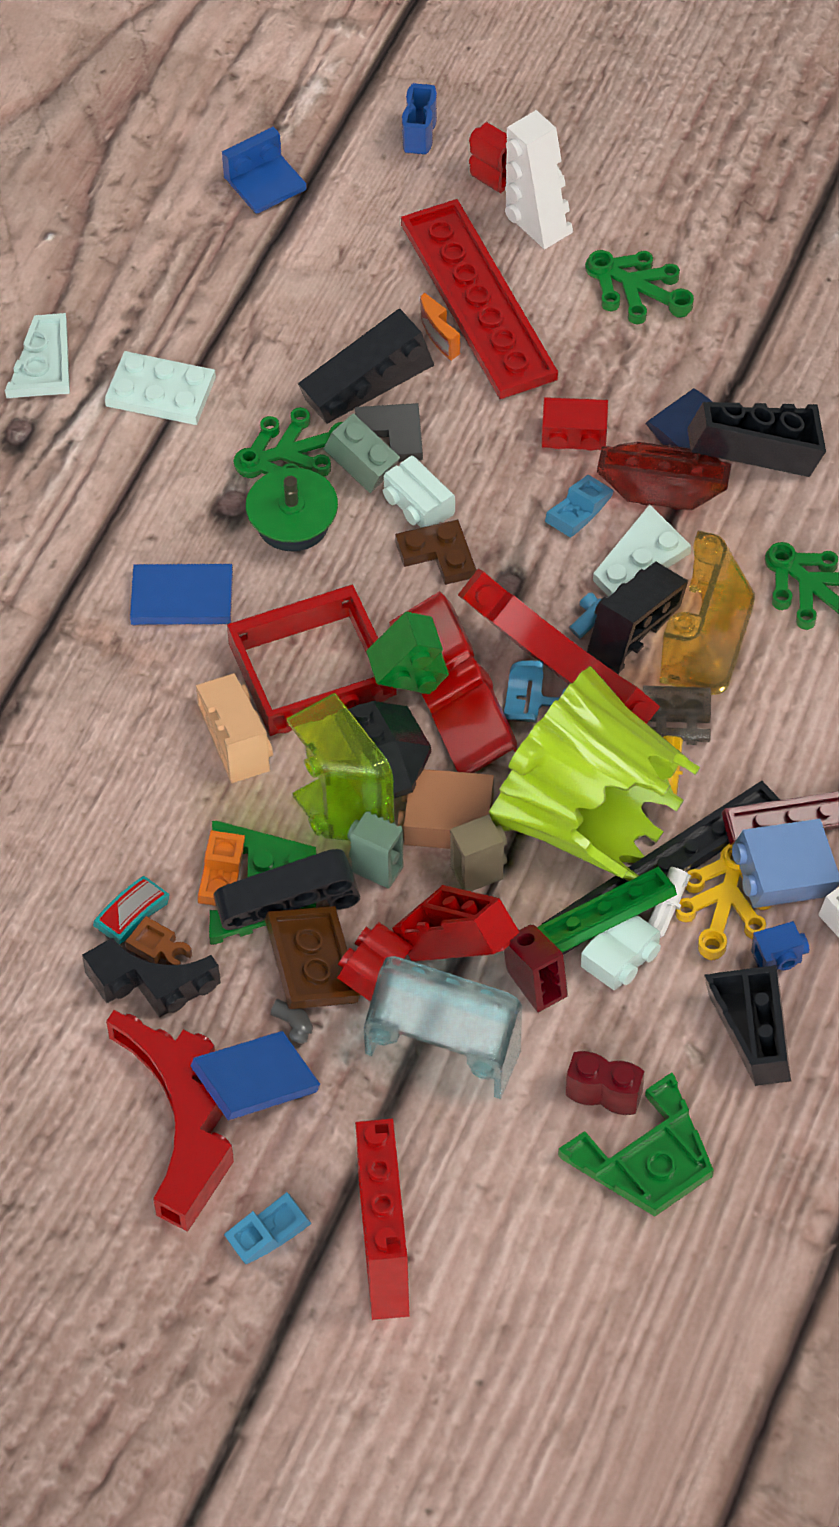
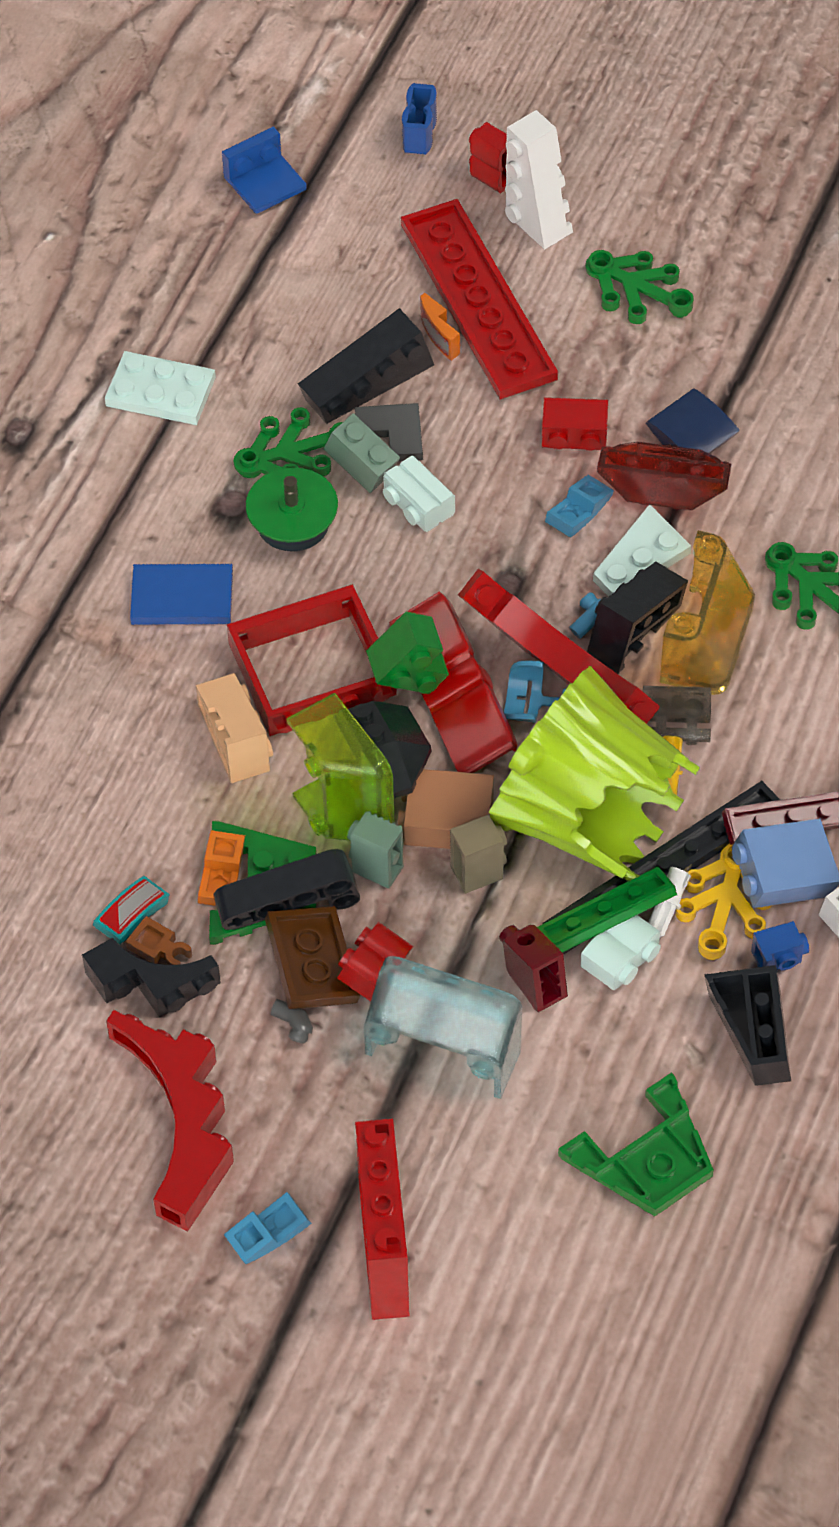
light aqua wing [5,313,70,398] -> none
blue tile [190,1031,320,1121] -> none
red wedge [392,885,520,962] -> none
reddish brown plate [395,519,477,585] -> none
dark red brick [566,1051,645,1115] -> none
black wedge [687,402,826,477] -> none

